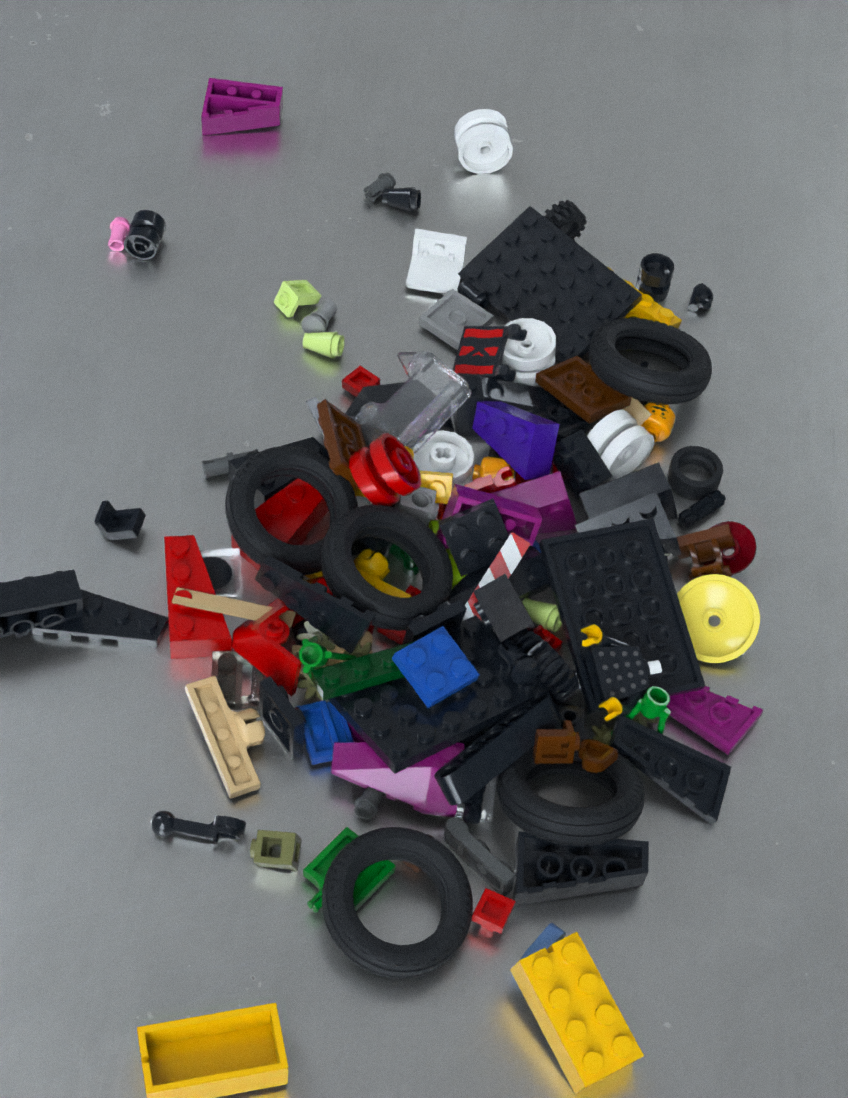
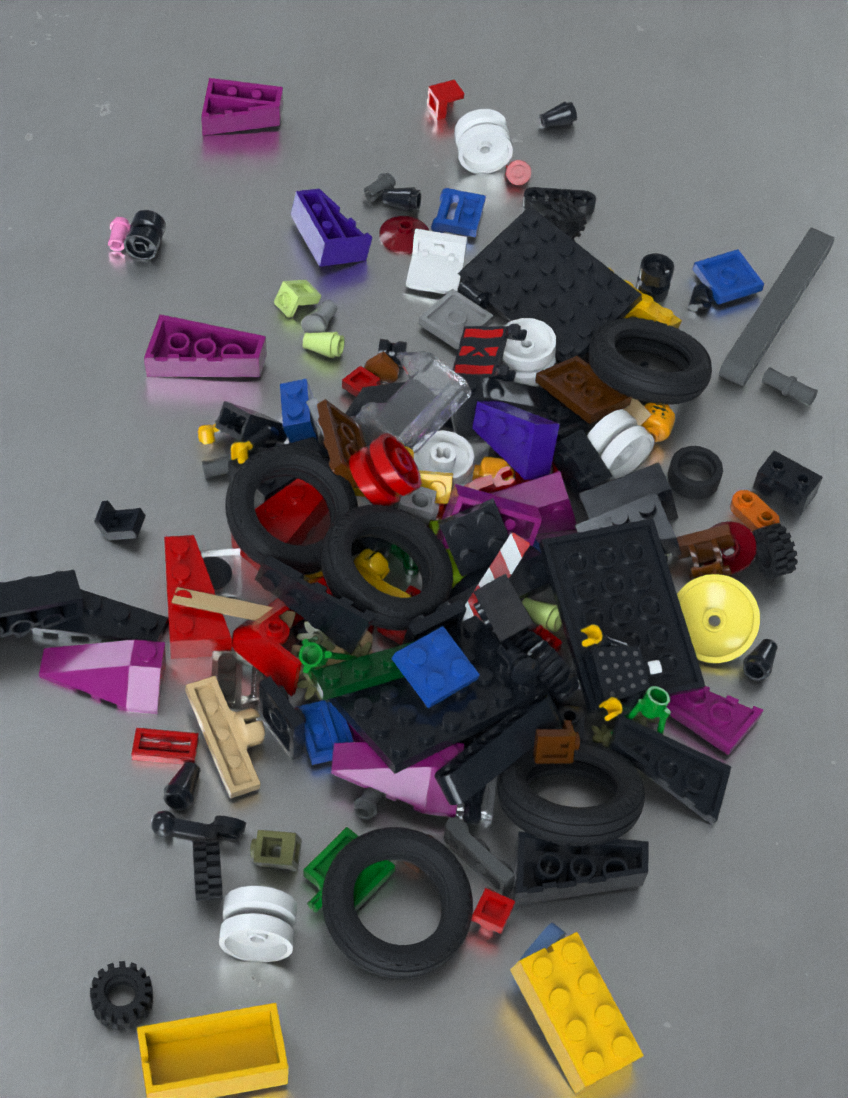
reddish brown tile [578,739,618,773] -> none
black axle [677,490,726,528] -> none
none -> magenta wedge [39,640,166,714]
none -> black tyre [90,961,153,1030]
none -> red tile [131,728,199,765]
none -> magenta wedge [144,314,267,377]
none -> black cone [164,762,201,810]
none -> black tyre [192,839,223,901]
none -> black torso [197,401,287,464]
none -> white wheel [219,886,297,962]
none -> blue brick [280,378,318,443]
none -> dark purple wedge [291,189,373,267]
none -> dark orange tile [364,351,400,383]
none -> black wheel [378,339,407,369]
none -> dark red dish [379,216,429,254]
none -> red panel [427,79,464,120]
none -> blue plate [431,188,486,238]
none -> plate [505,160,531,185]
none -> black beam [522,187,596,215]
none -> black cone [539,101,577,129]
none -> blue plate [692,249,764,305]
none -> dark grey beam [719,227,835,387]
none -> orange plate [730,490,780,532]
none -> black cone [743,639,778,681]
none -> black brick [752,450,823,515]
none -> black tyre [753,523,798,579]
none -> dark grey pin [762,367,818,406]

